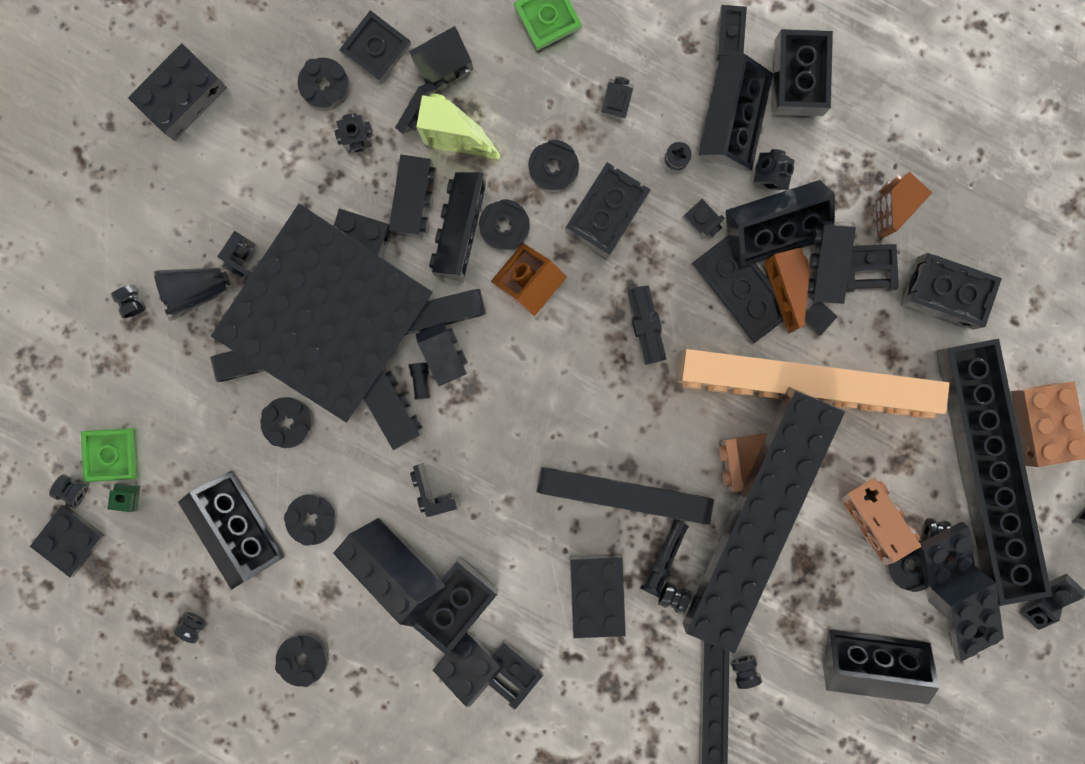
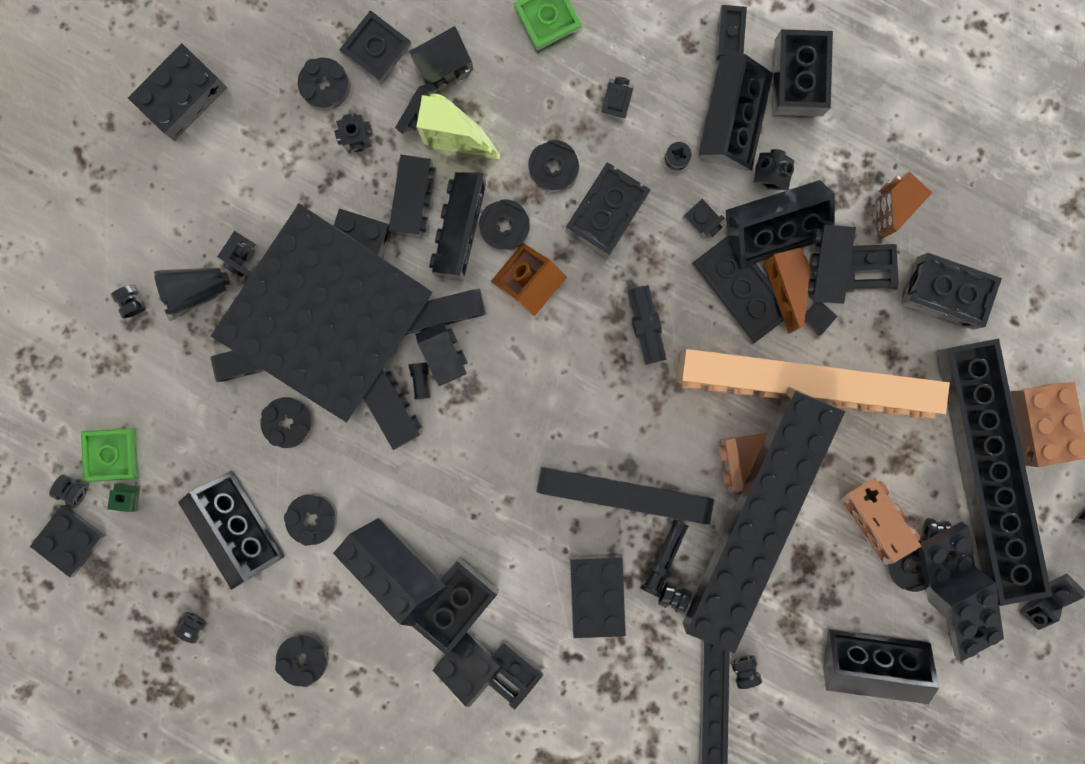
black bracket [410,463,461,518] -> none

